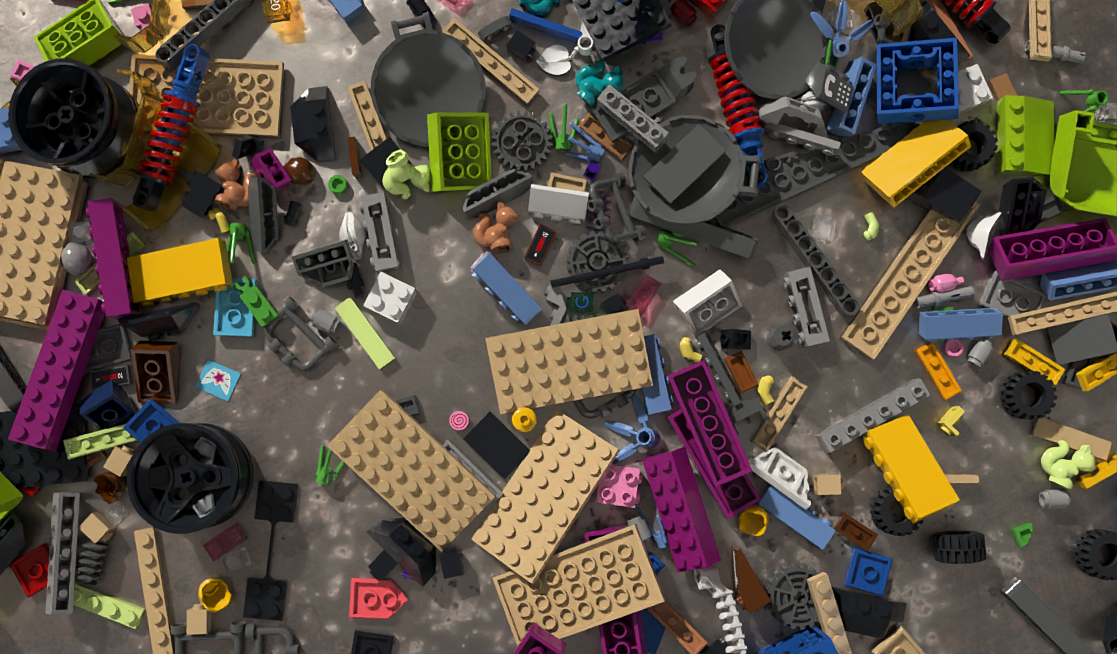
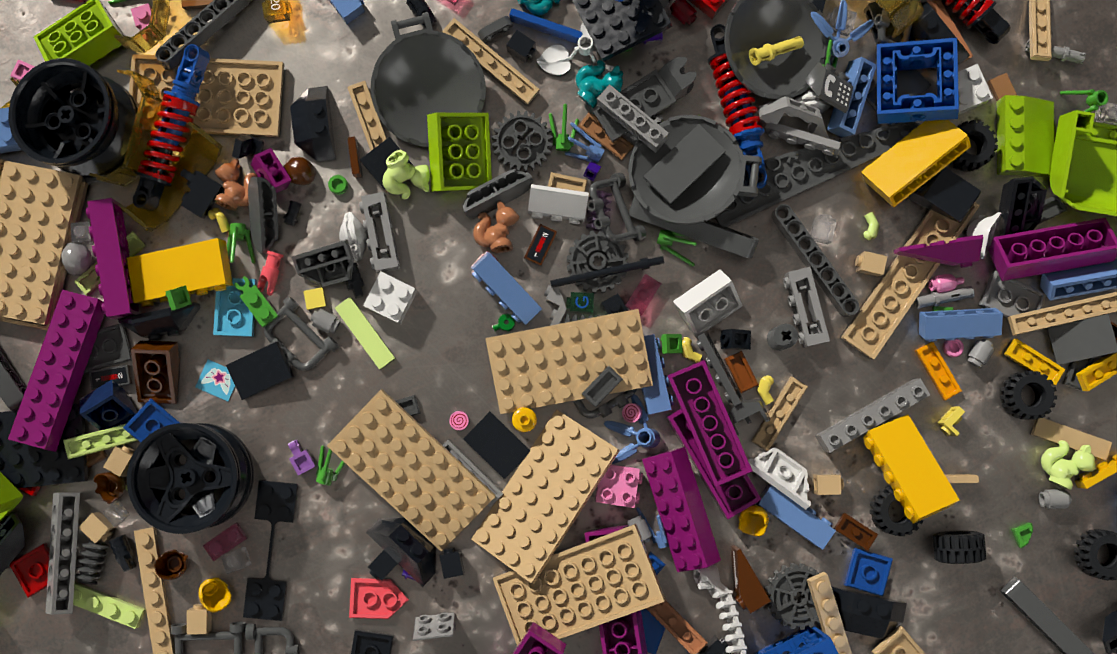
none -> black hinge [108,534,136,572]
none -> reddish brown hair [154,550,188,580]
none -> bright green tile [165,285,192,310]
none -> black tile [226,341,294,400]
none -> coral piece [257,251,284,296]
none -> medium lavender plate [288,440,317,476]
none -> light yellow tile [304,287,327,310]
none -> light grey hinge [413,612,456,641]
none -> green piece [492,313,516,331]
none -> dark grey tile [582,365,623,407]
none -> bright pink tile [622,403,642,423]
none -> bright green tile [661,334,682,354]
none -> light yellow pin [749,36,804,65]
none -> tan brick [855,251,888,277]
none -> magenta wedge [893,235,983,268]

